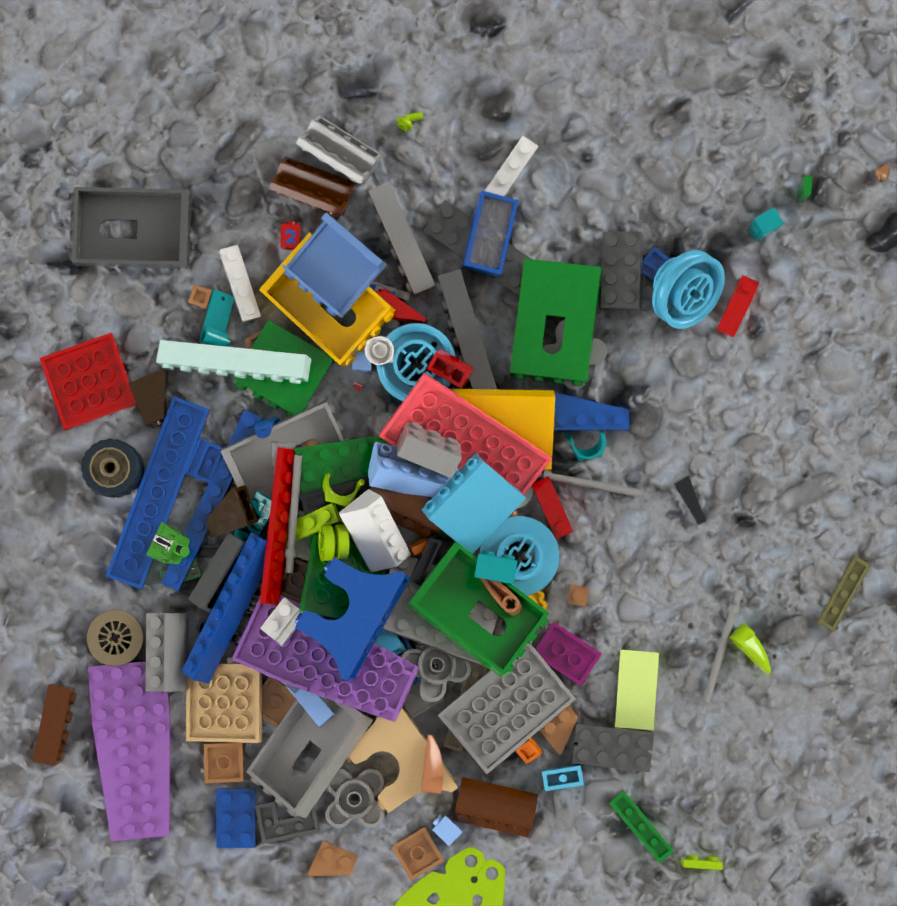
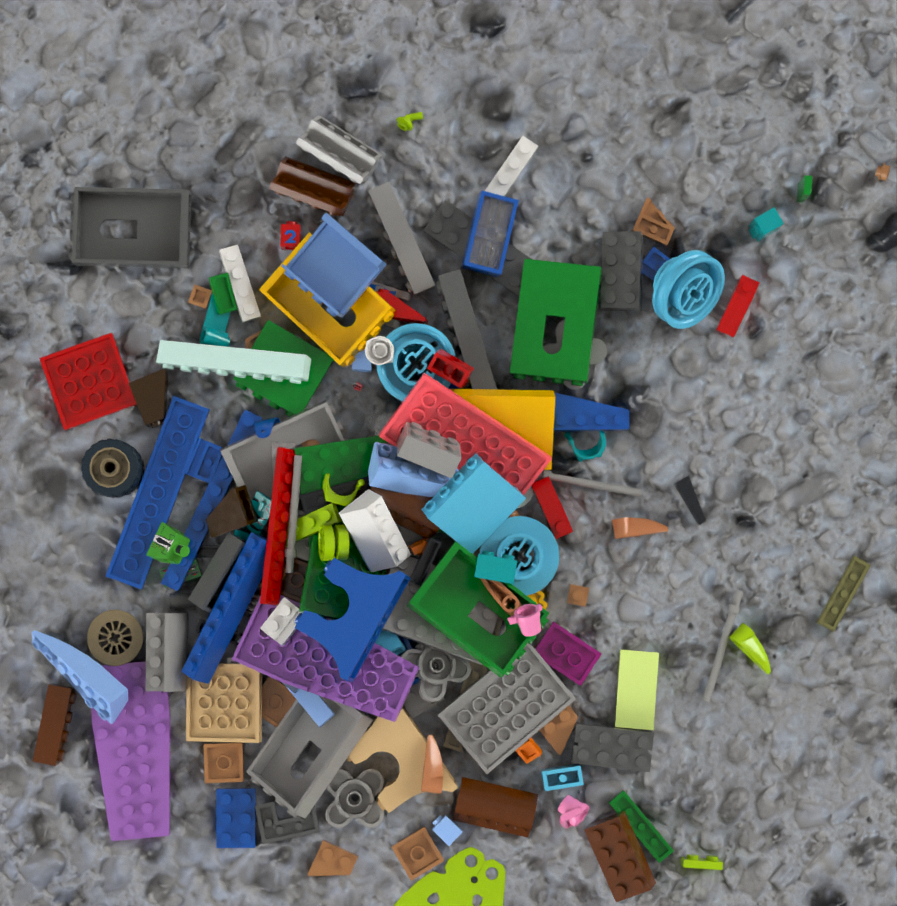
none -> light blue wedge [32,630,128,724]
none -> green tile [208,273,238,315]
none -> bright pink piece [507,604,543,636]
none -> bright pink piece [558,795,590,829]
none -> reddish brown brick [584,811,656,902]
none -> nougat piece [612,517,669,539]
none -> medium nougat wing [632,197,675,247]

